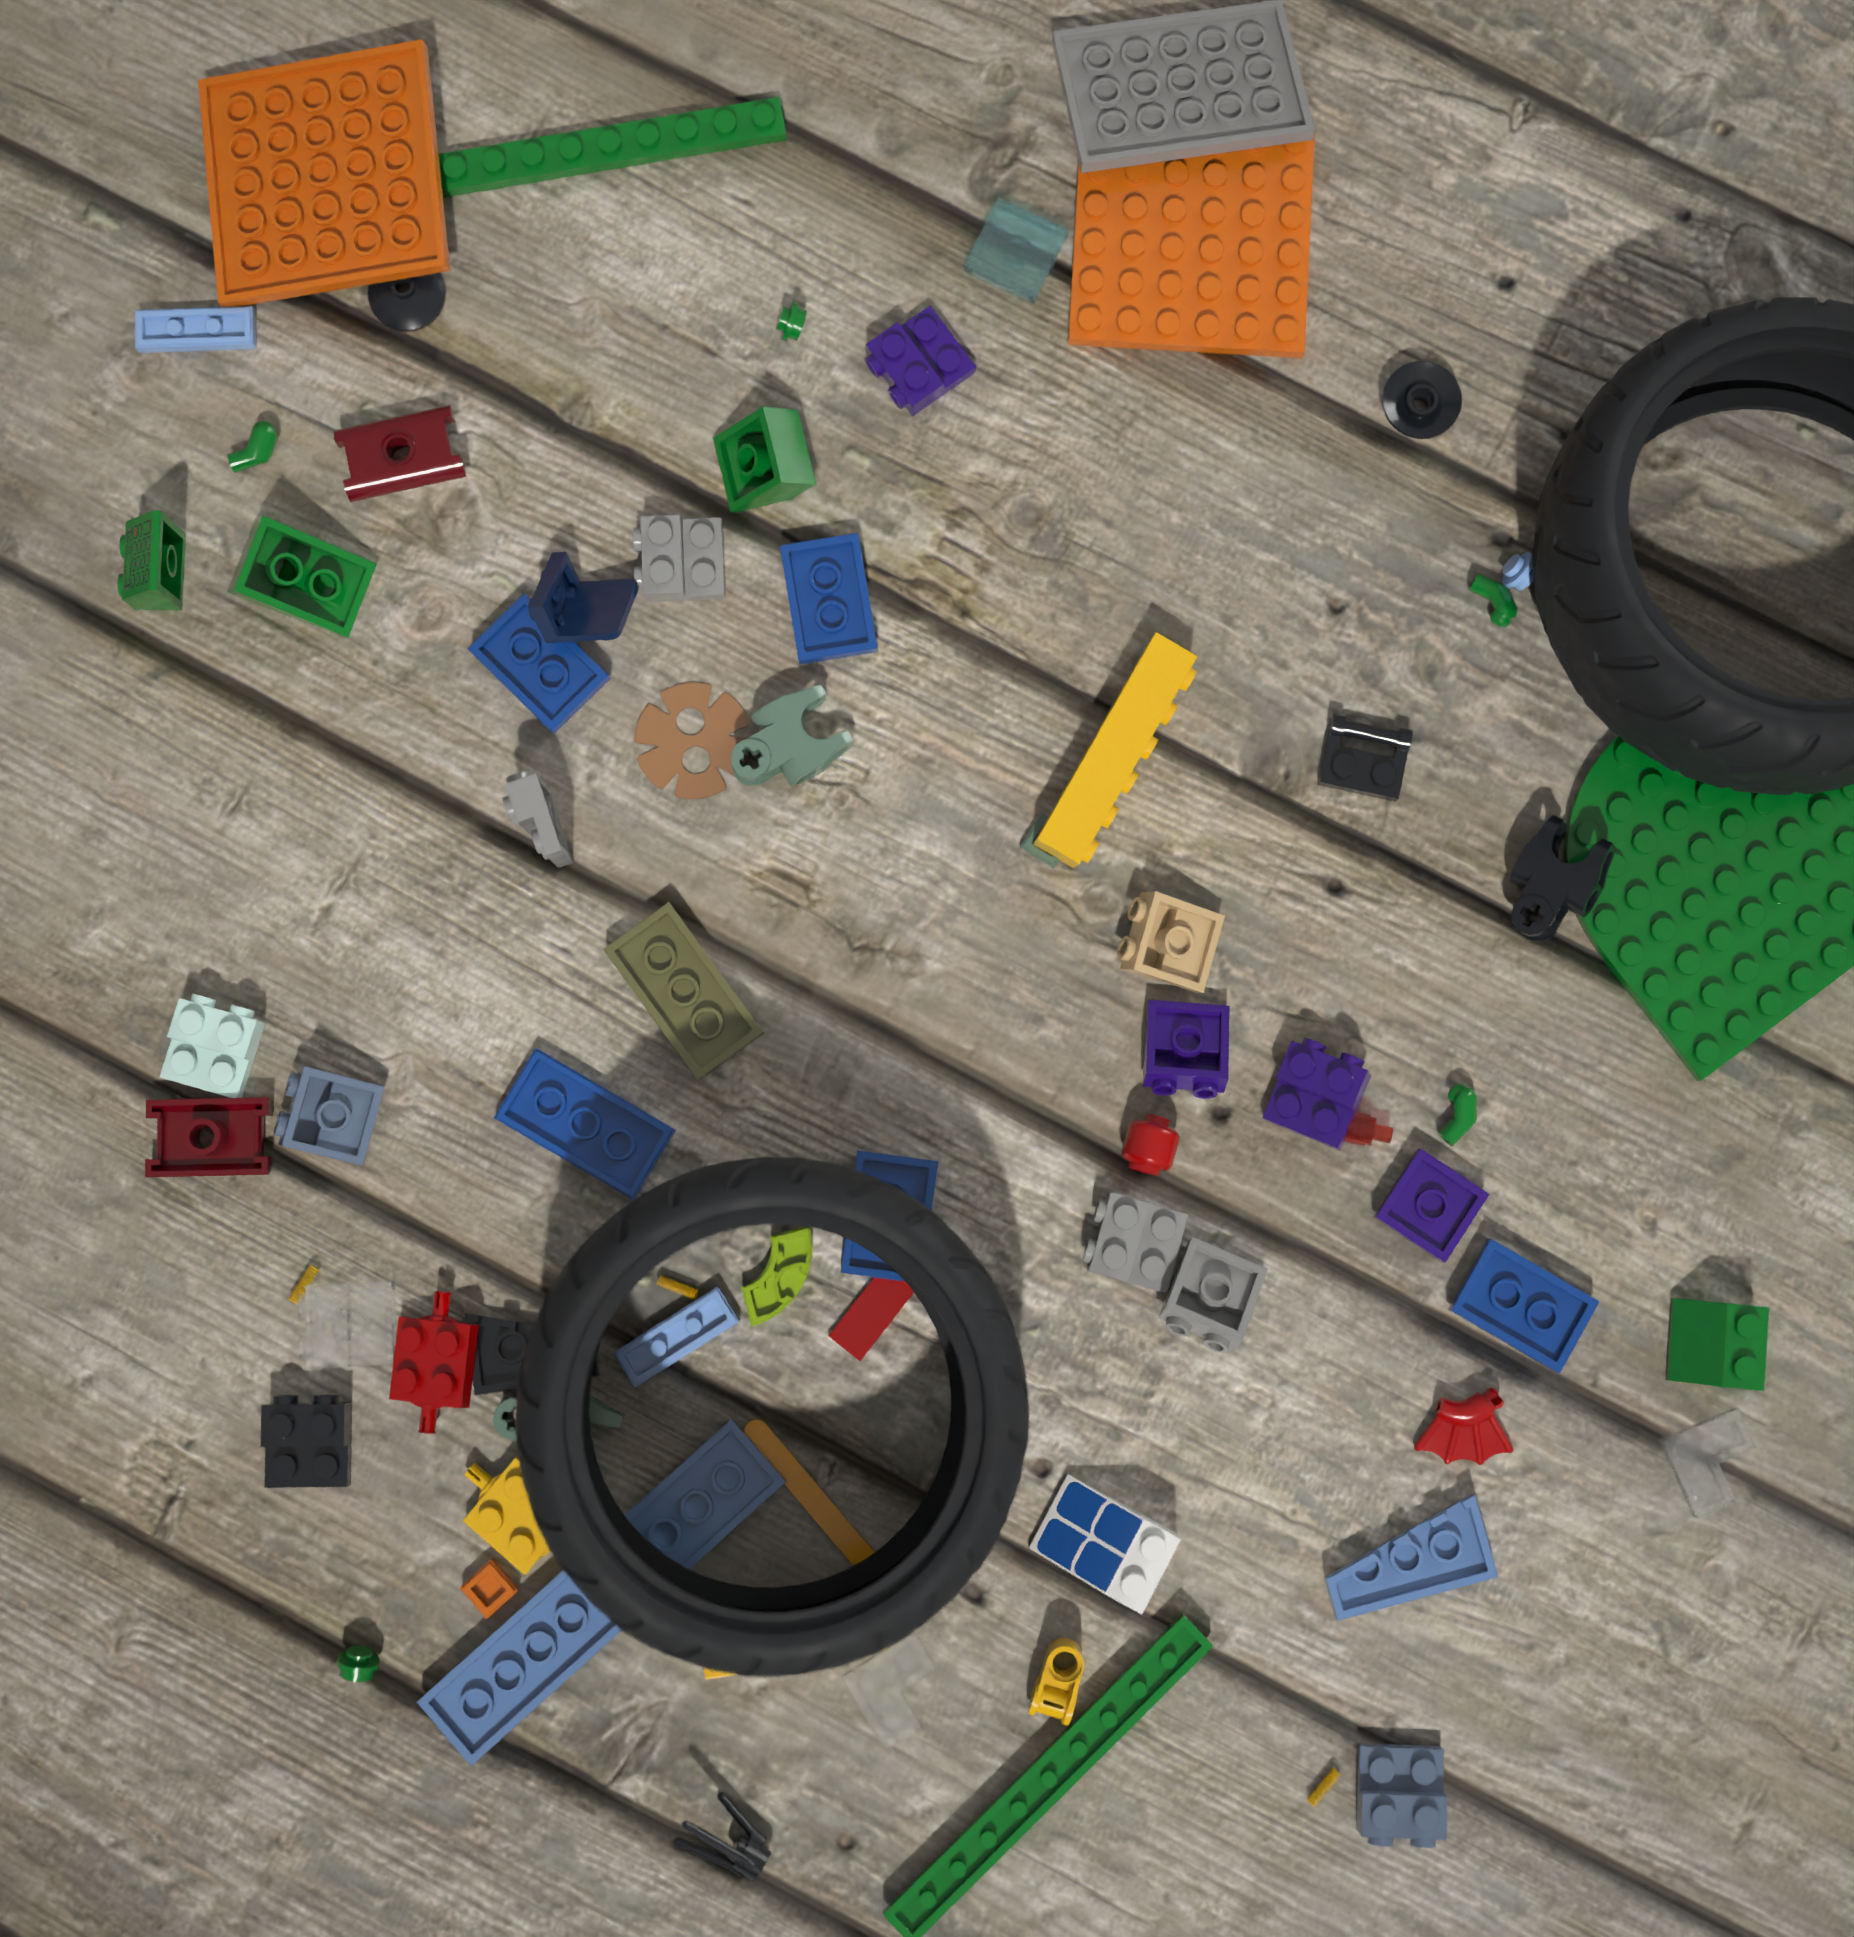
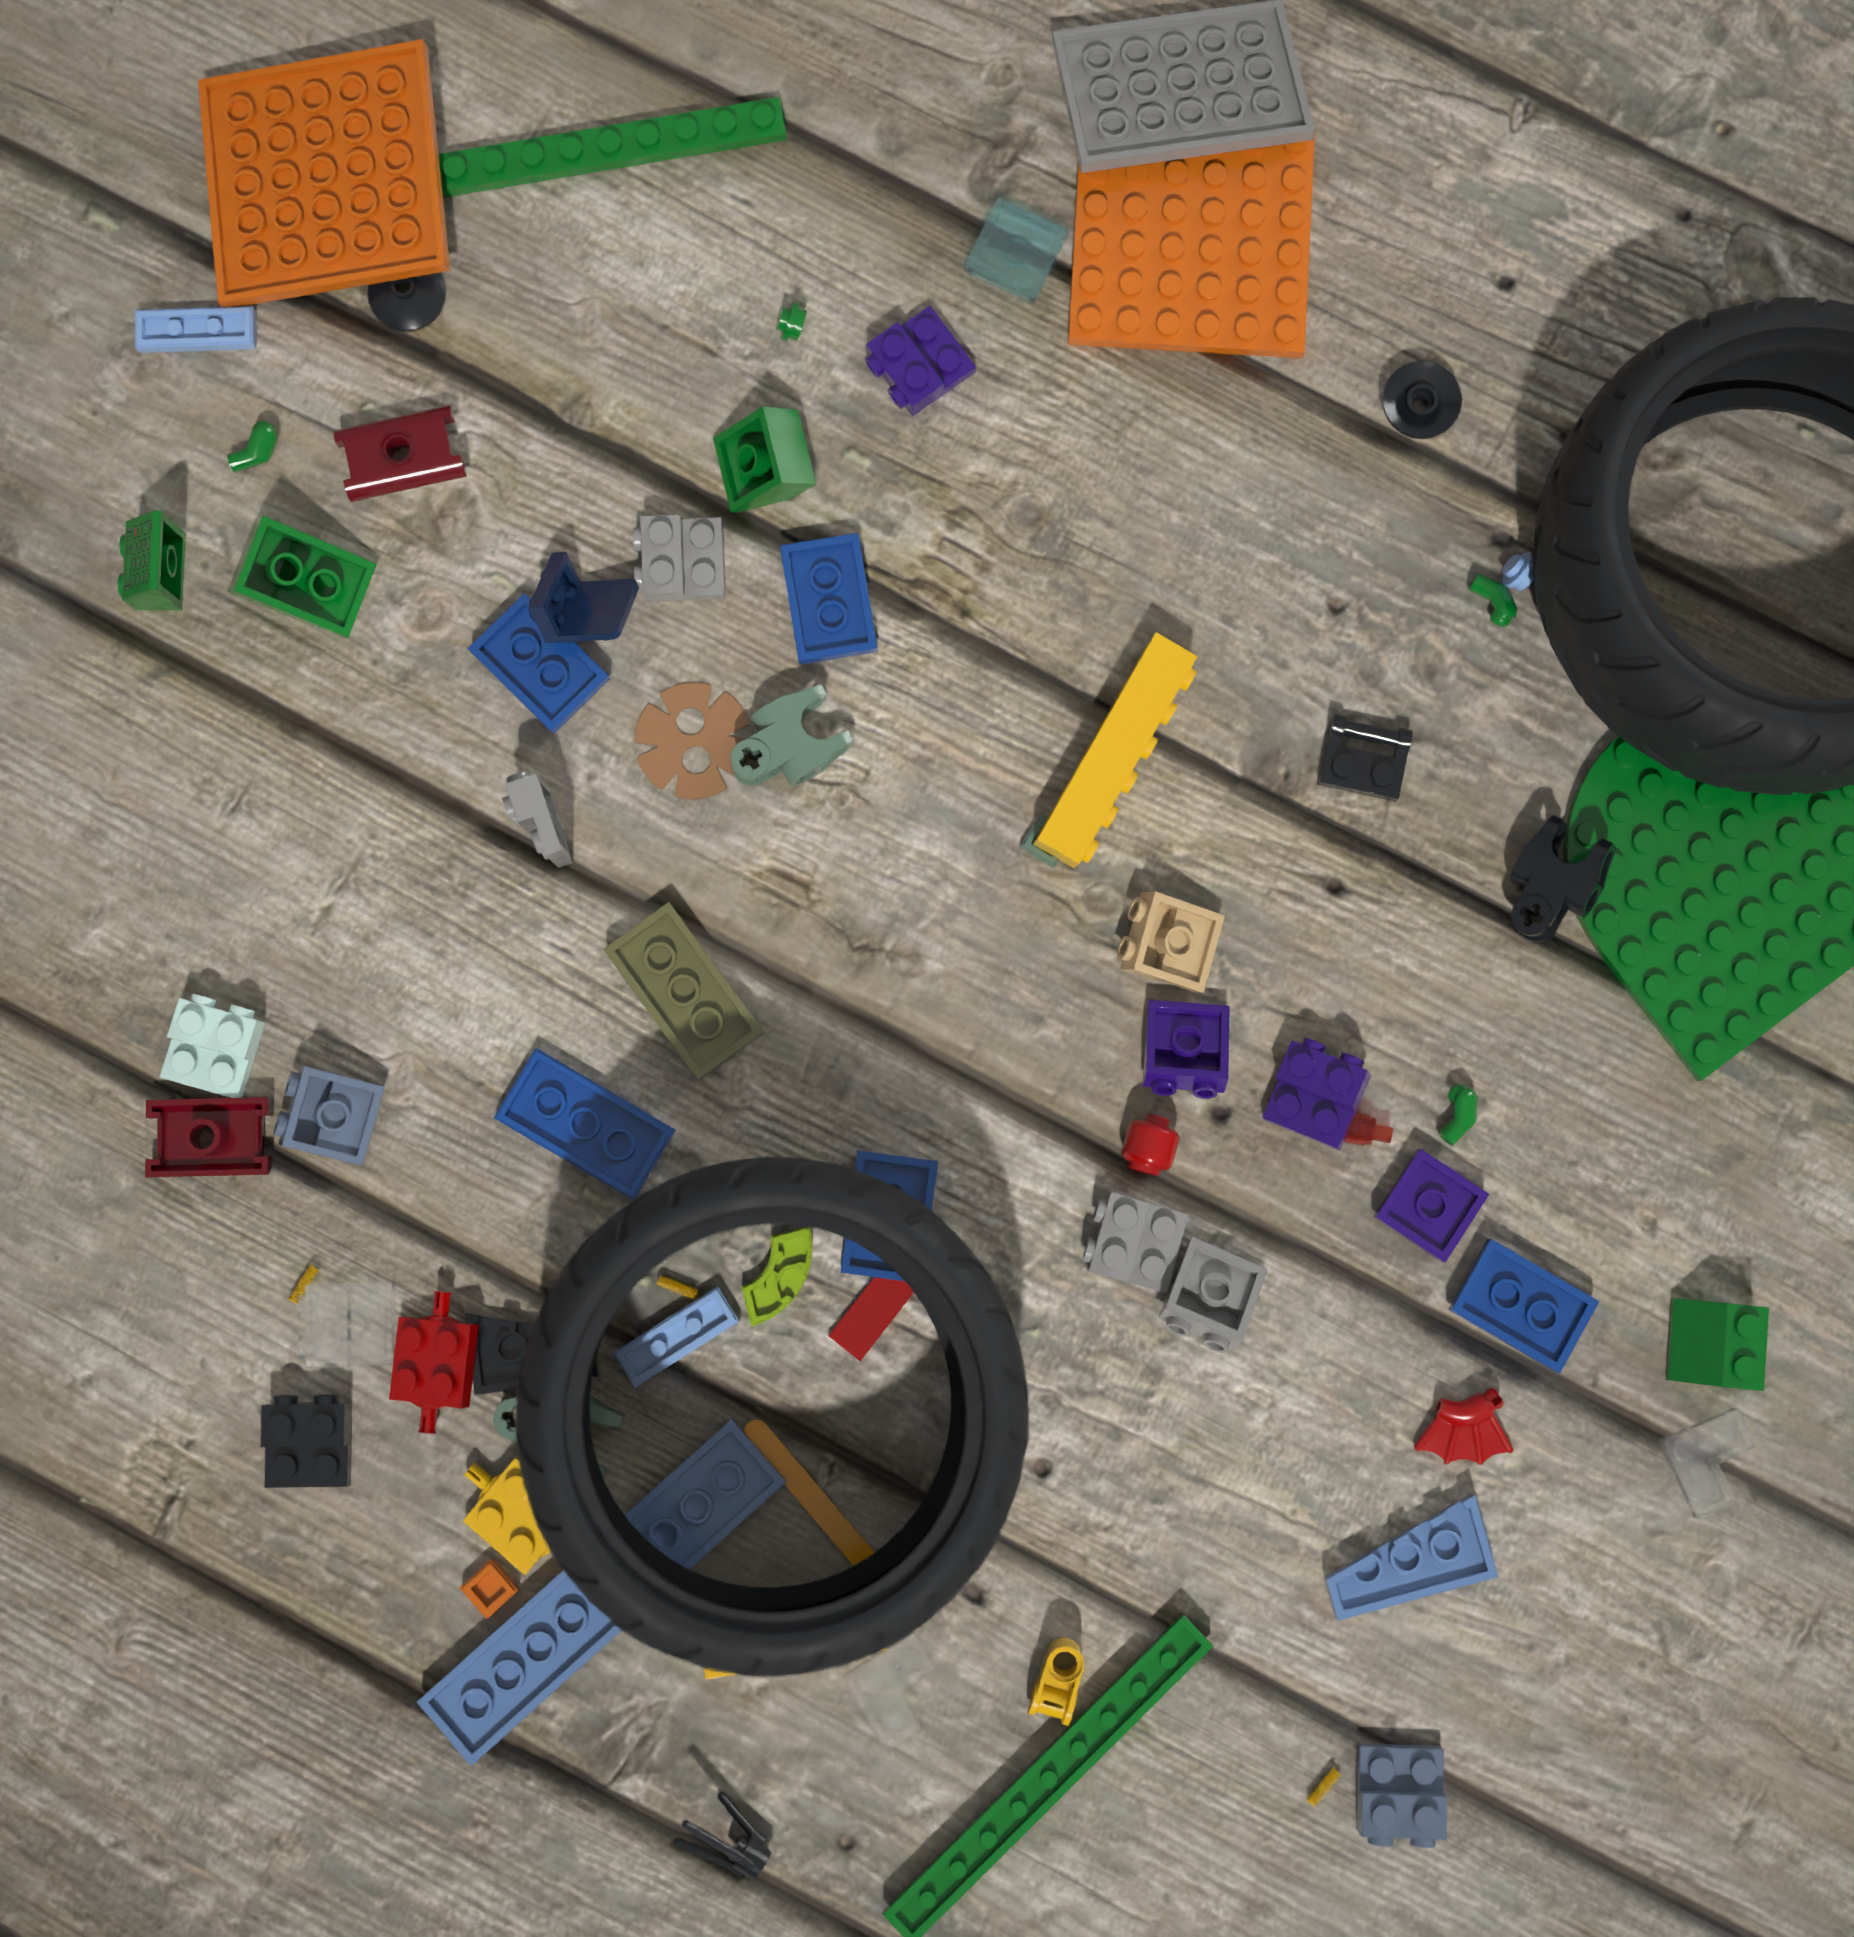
green plate [337,1645,380,1682] -> none
slope [1029,1473,1181,1614] -> none

